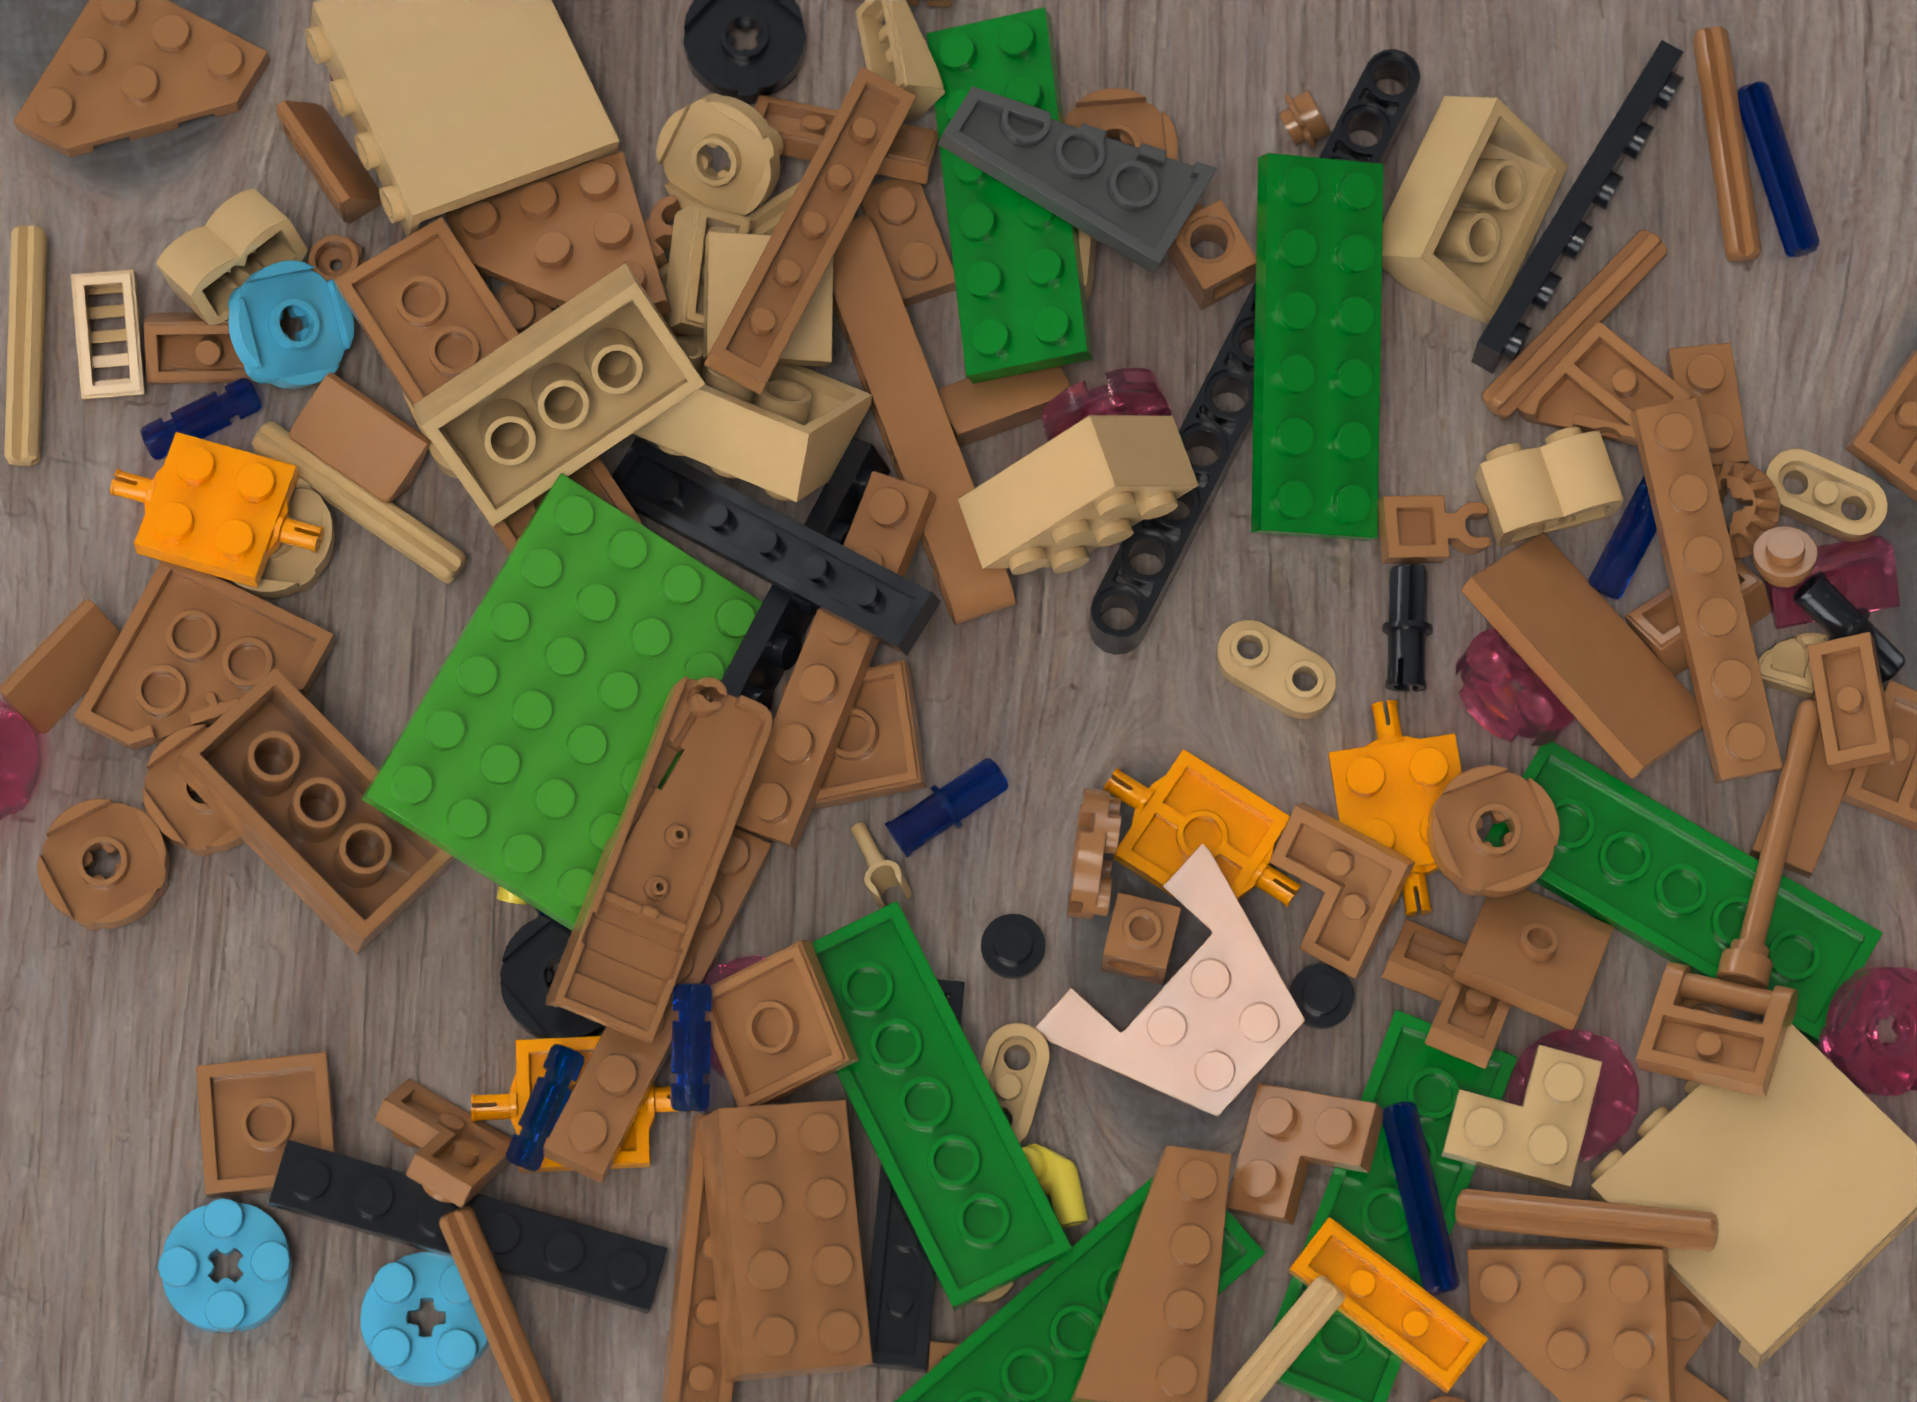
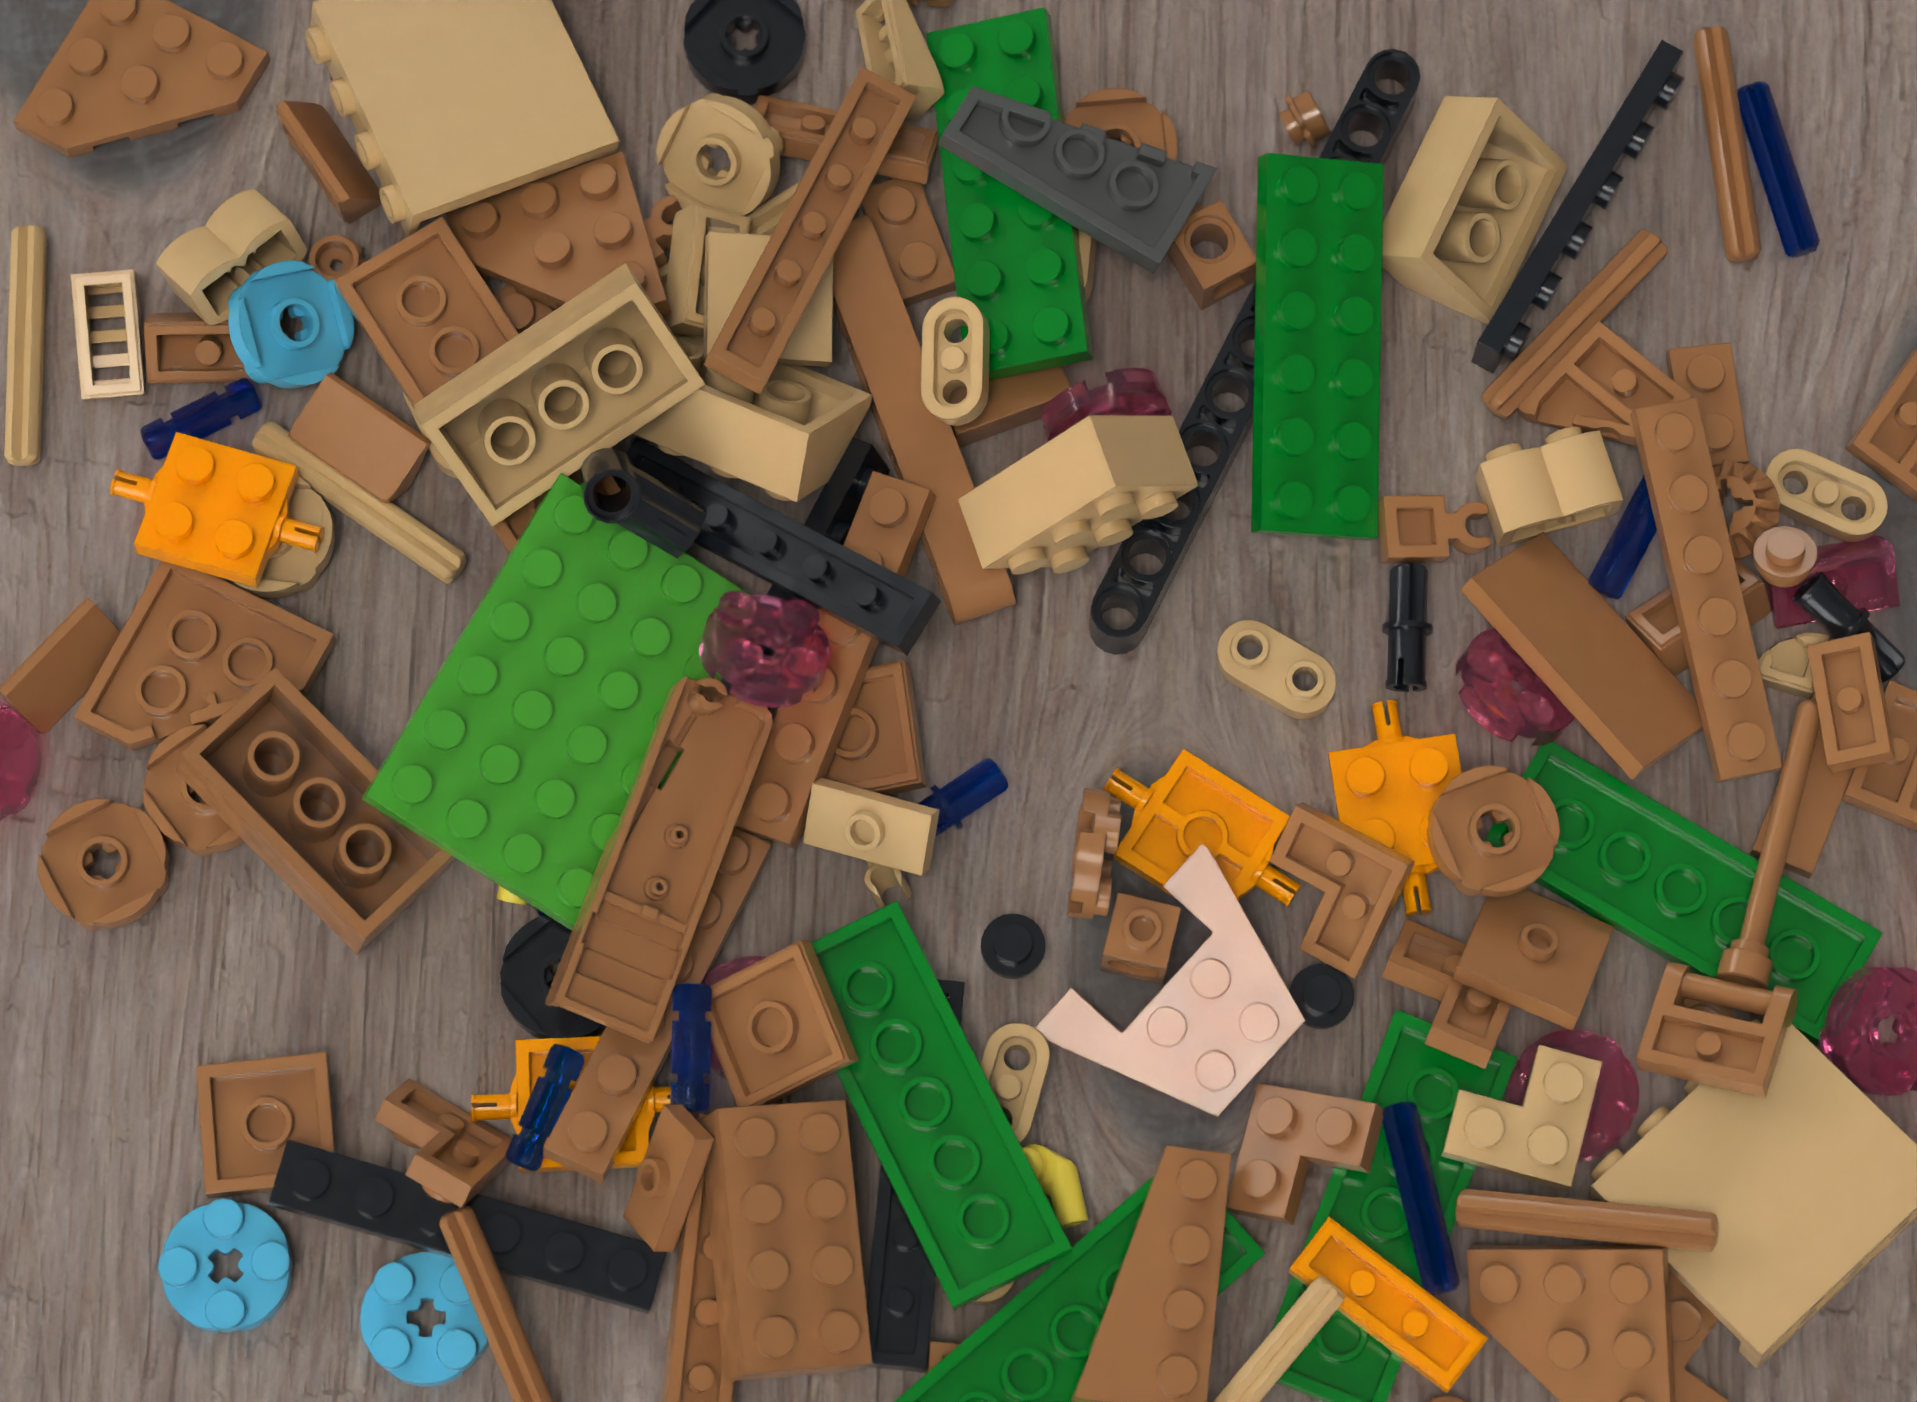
none -> black piece [580,448,707,558]
none -> medium nougat plate [623,1104,715,1252]
none -> clear pink plate [699,591,831,708]
none -> tan plate [803,778,940,876]
none -> tan plate [921,297,990,426]

